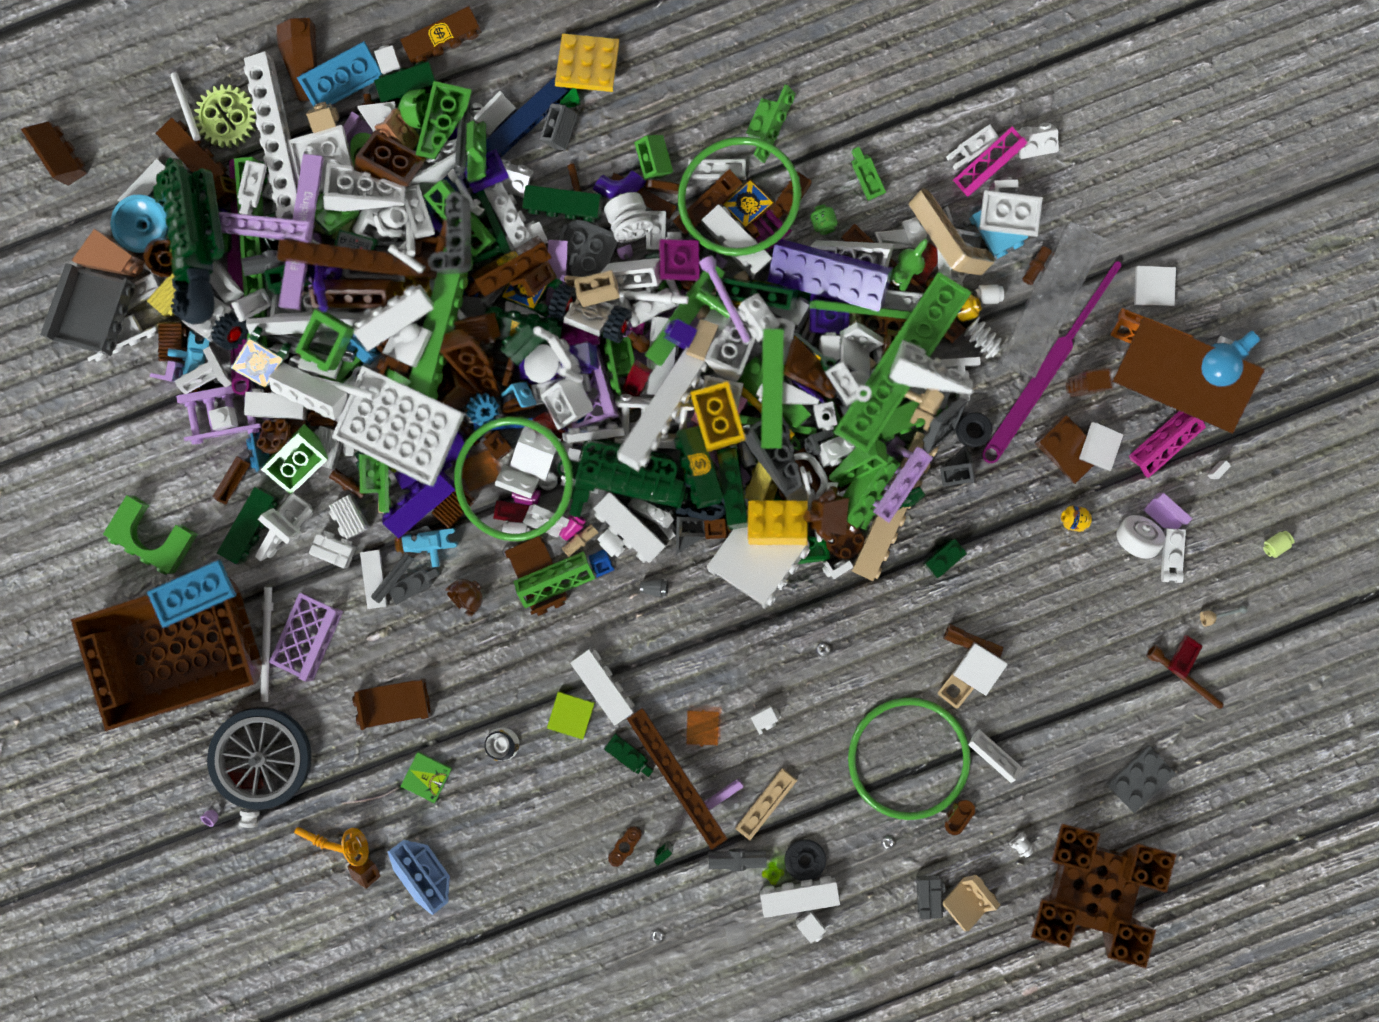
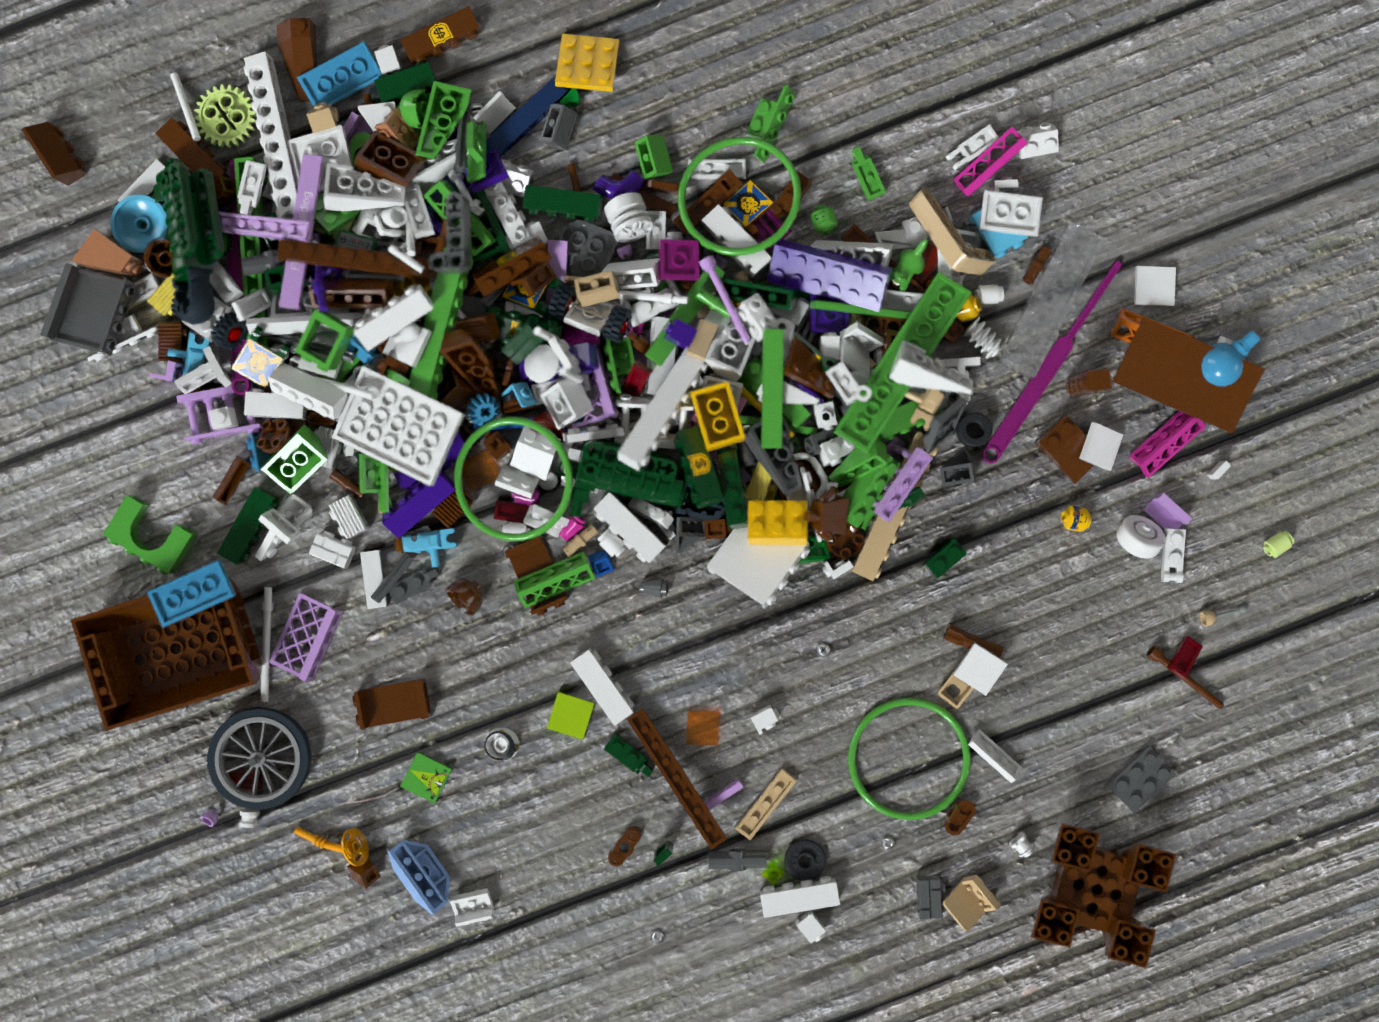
none -> white bracket [450,888,494,926]

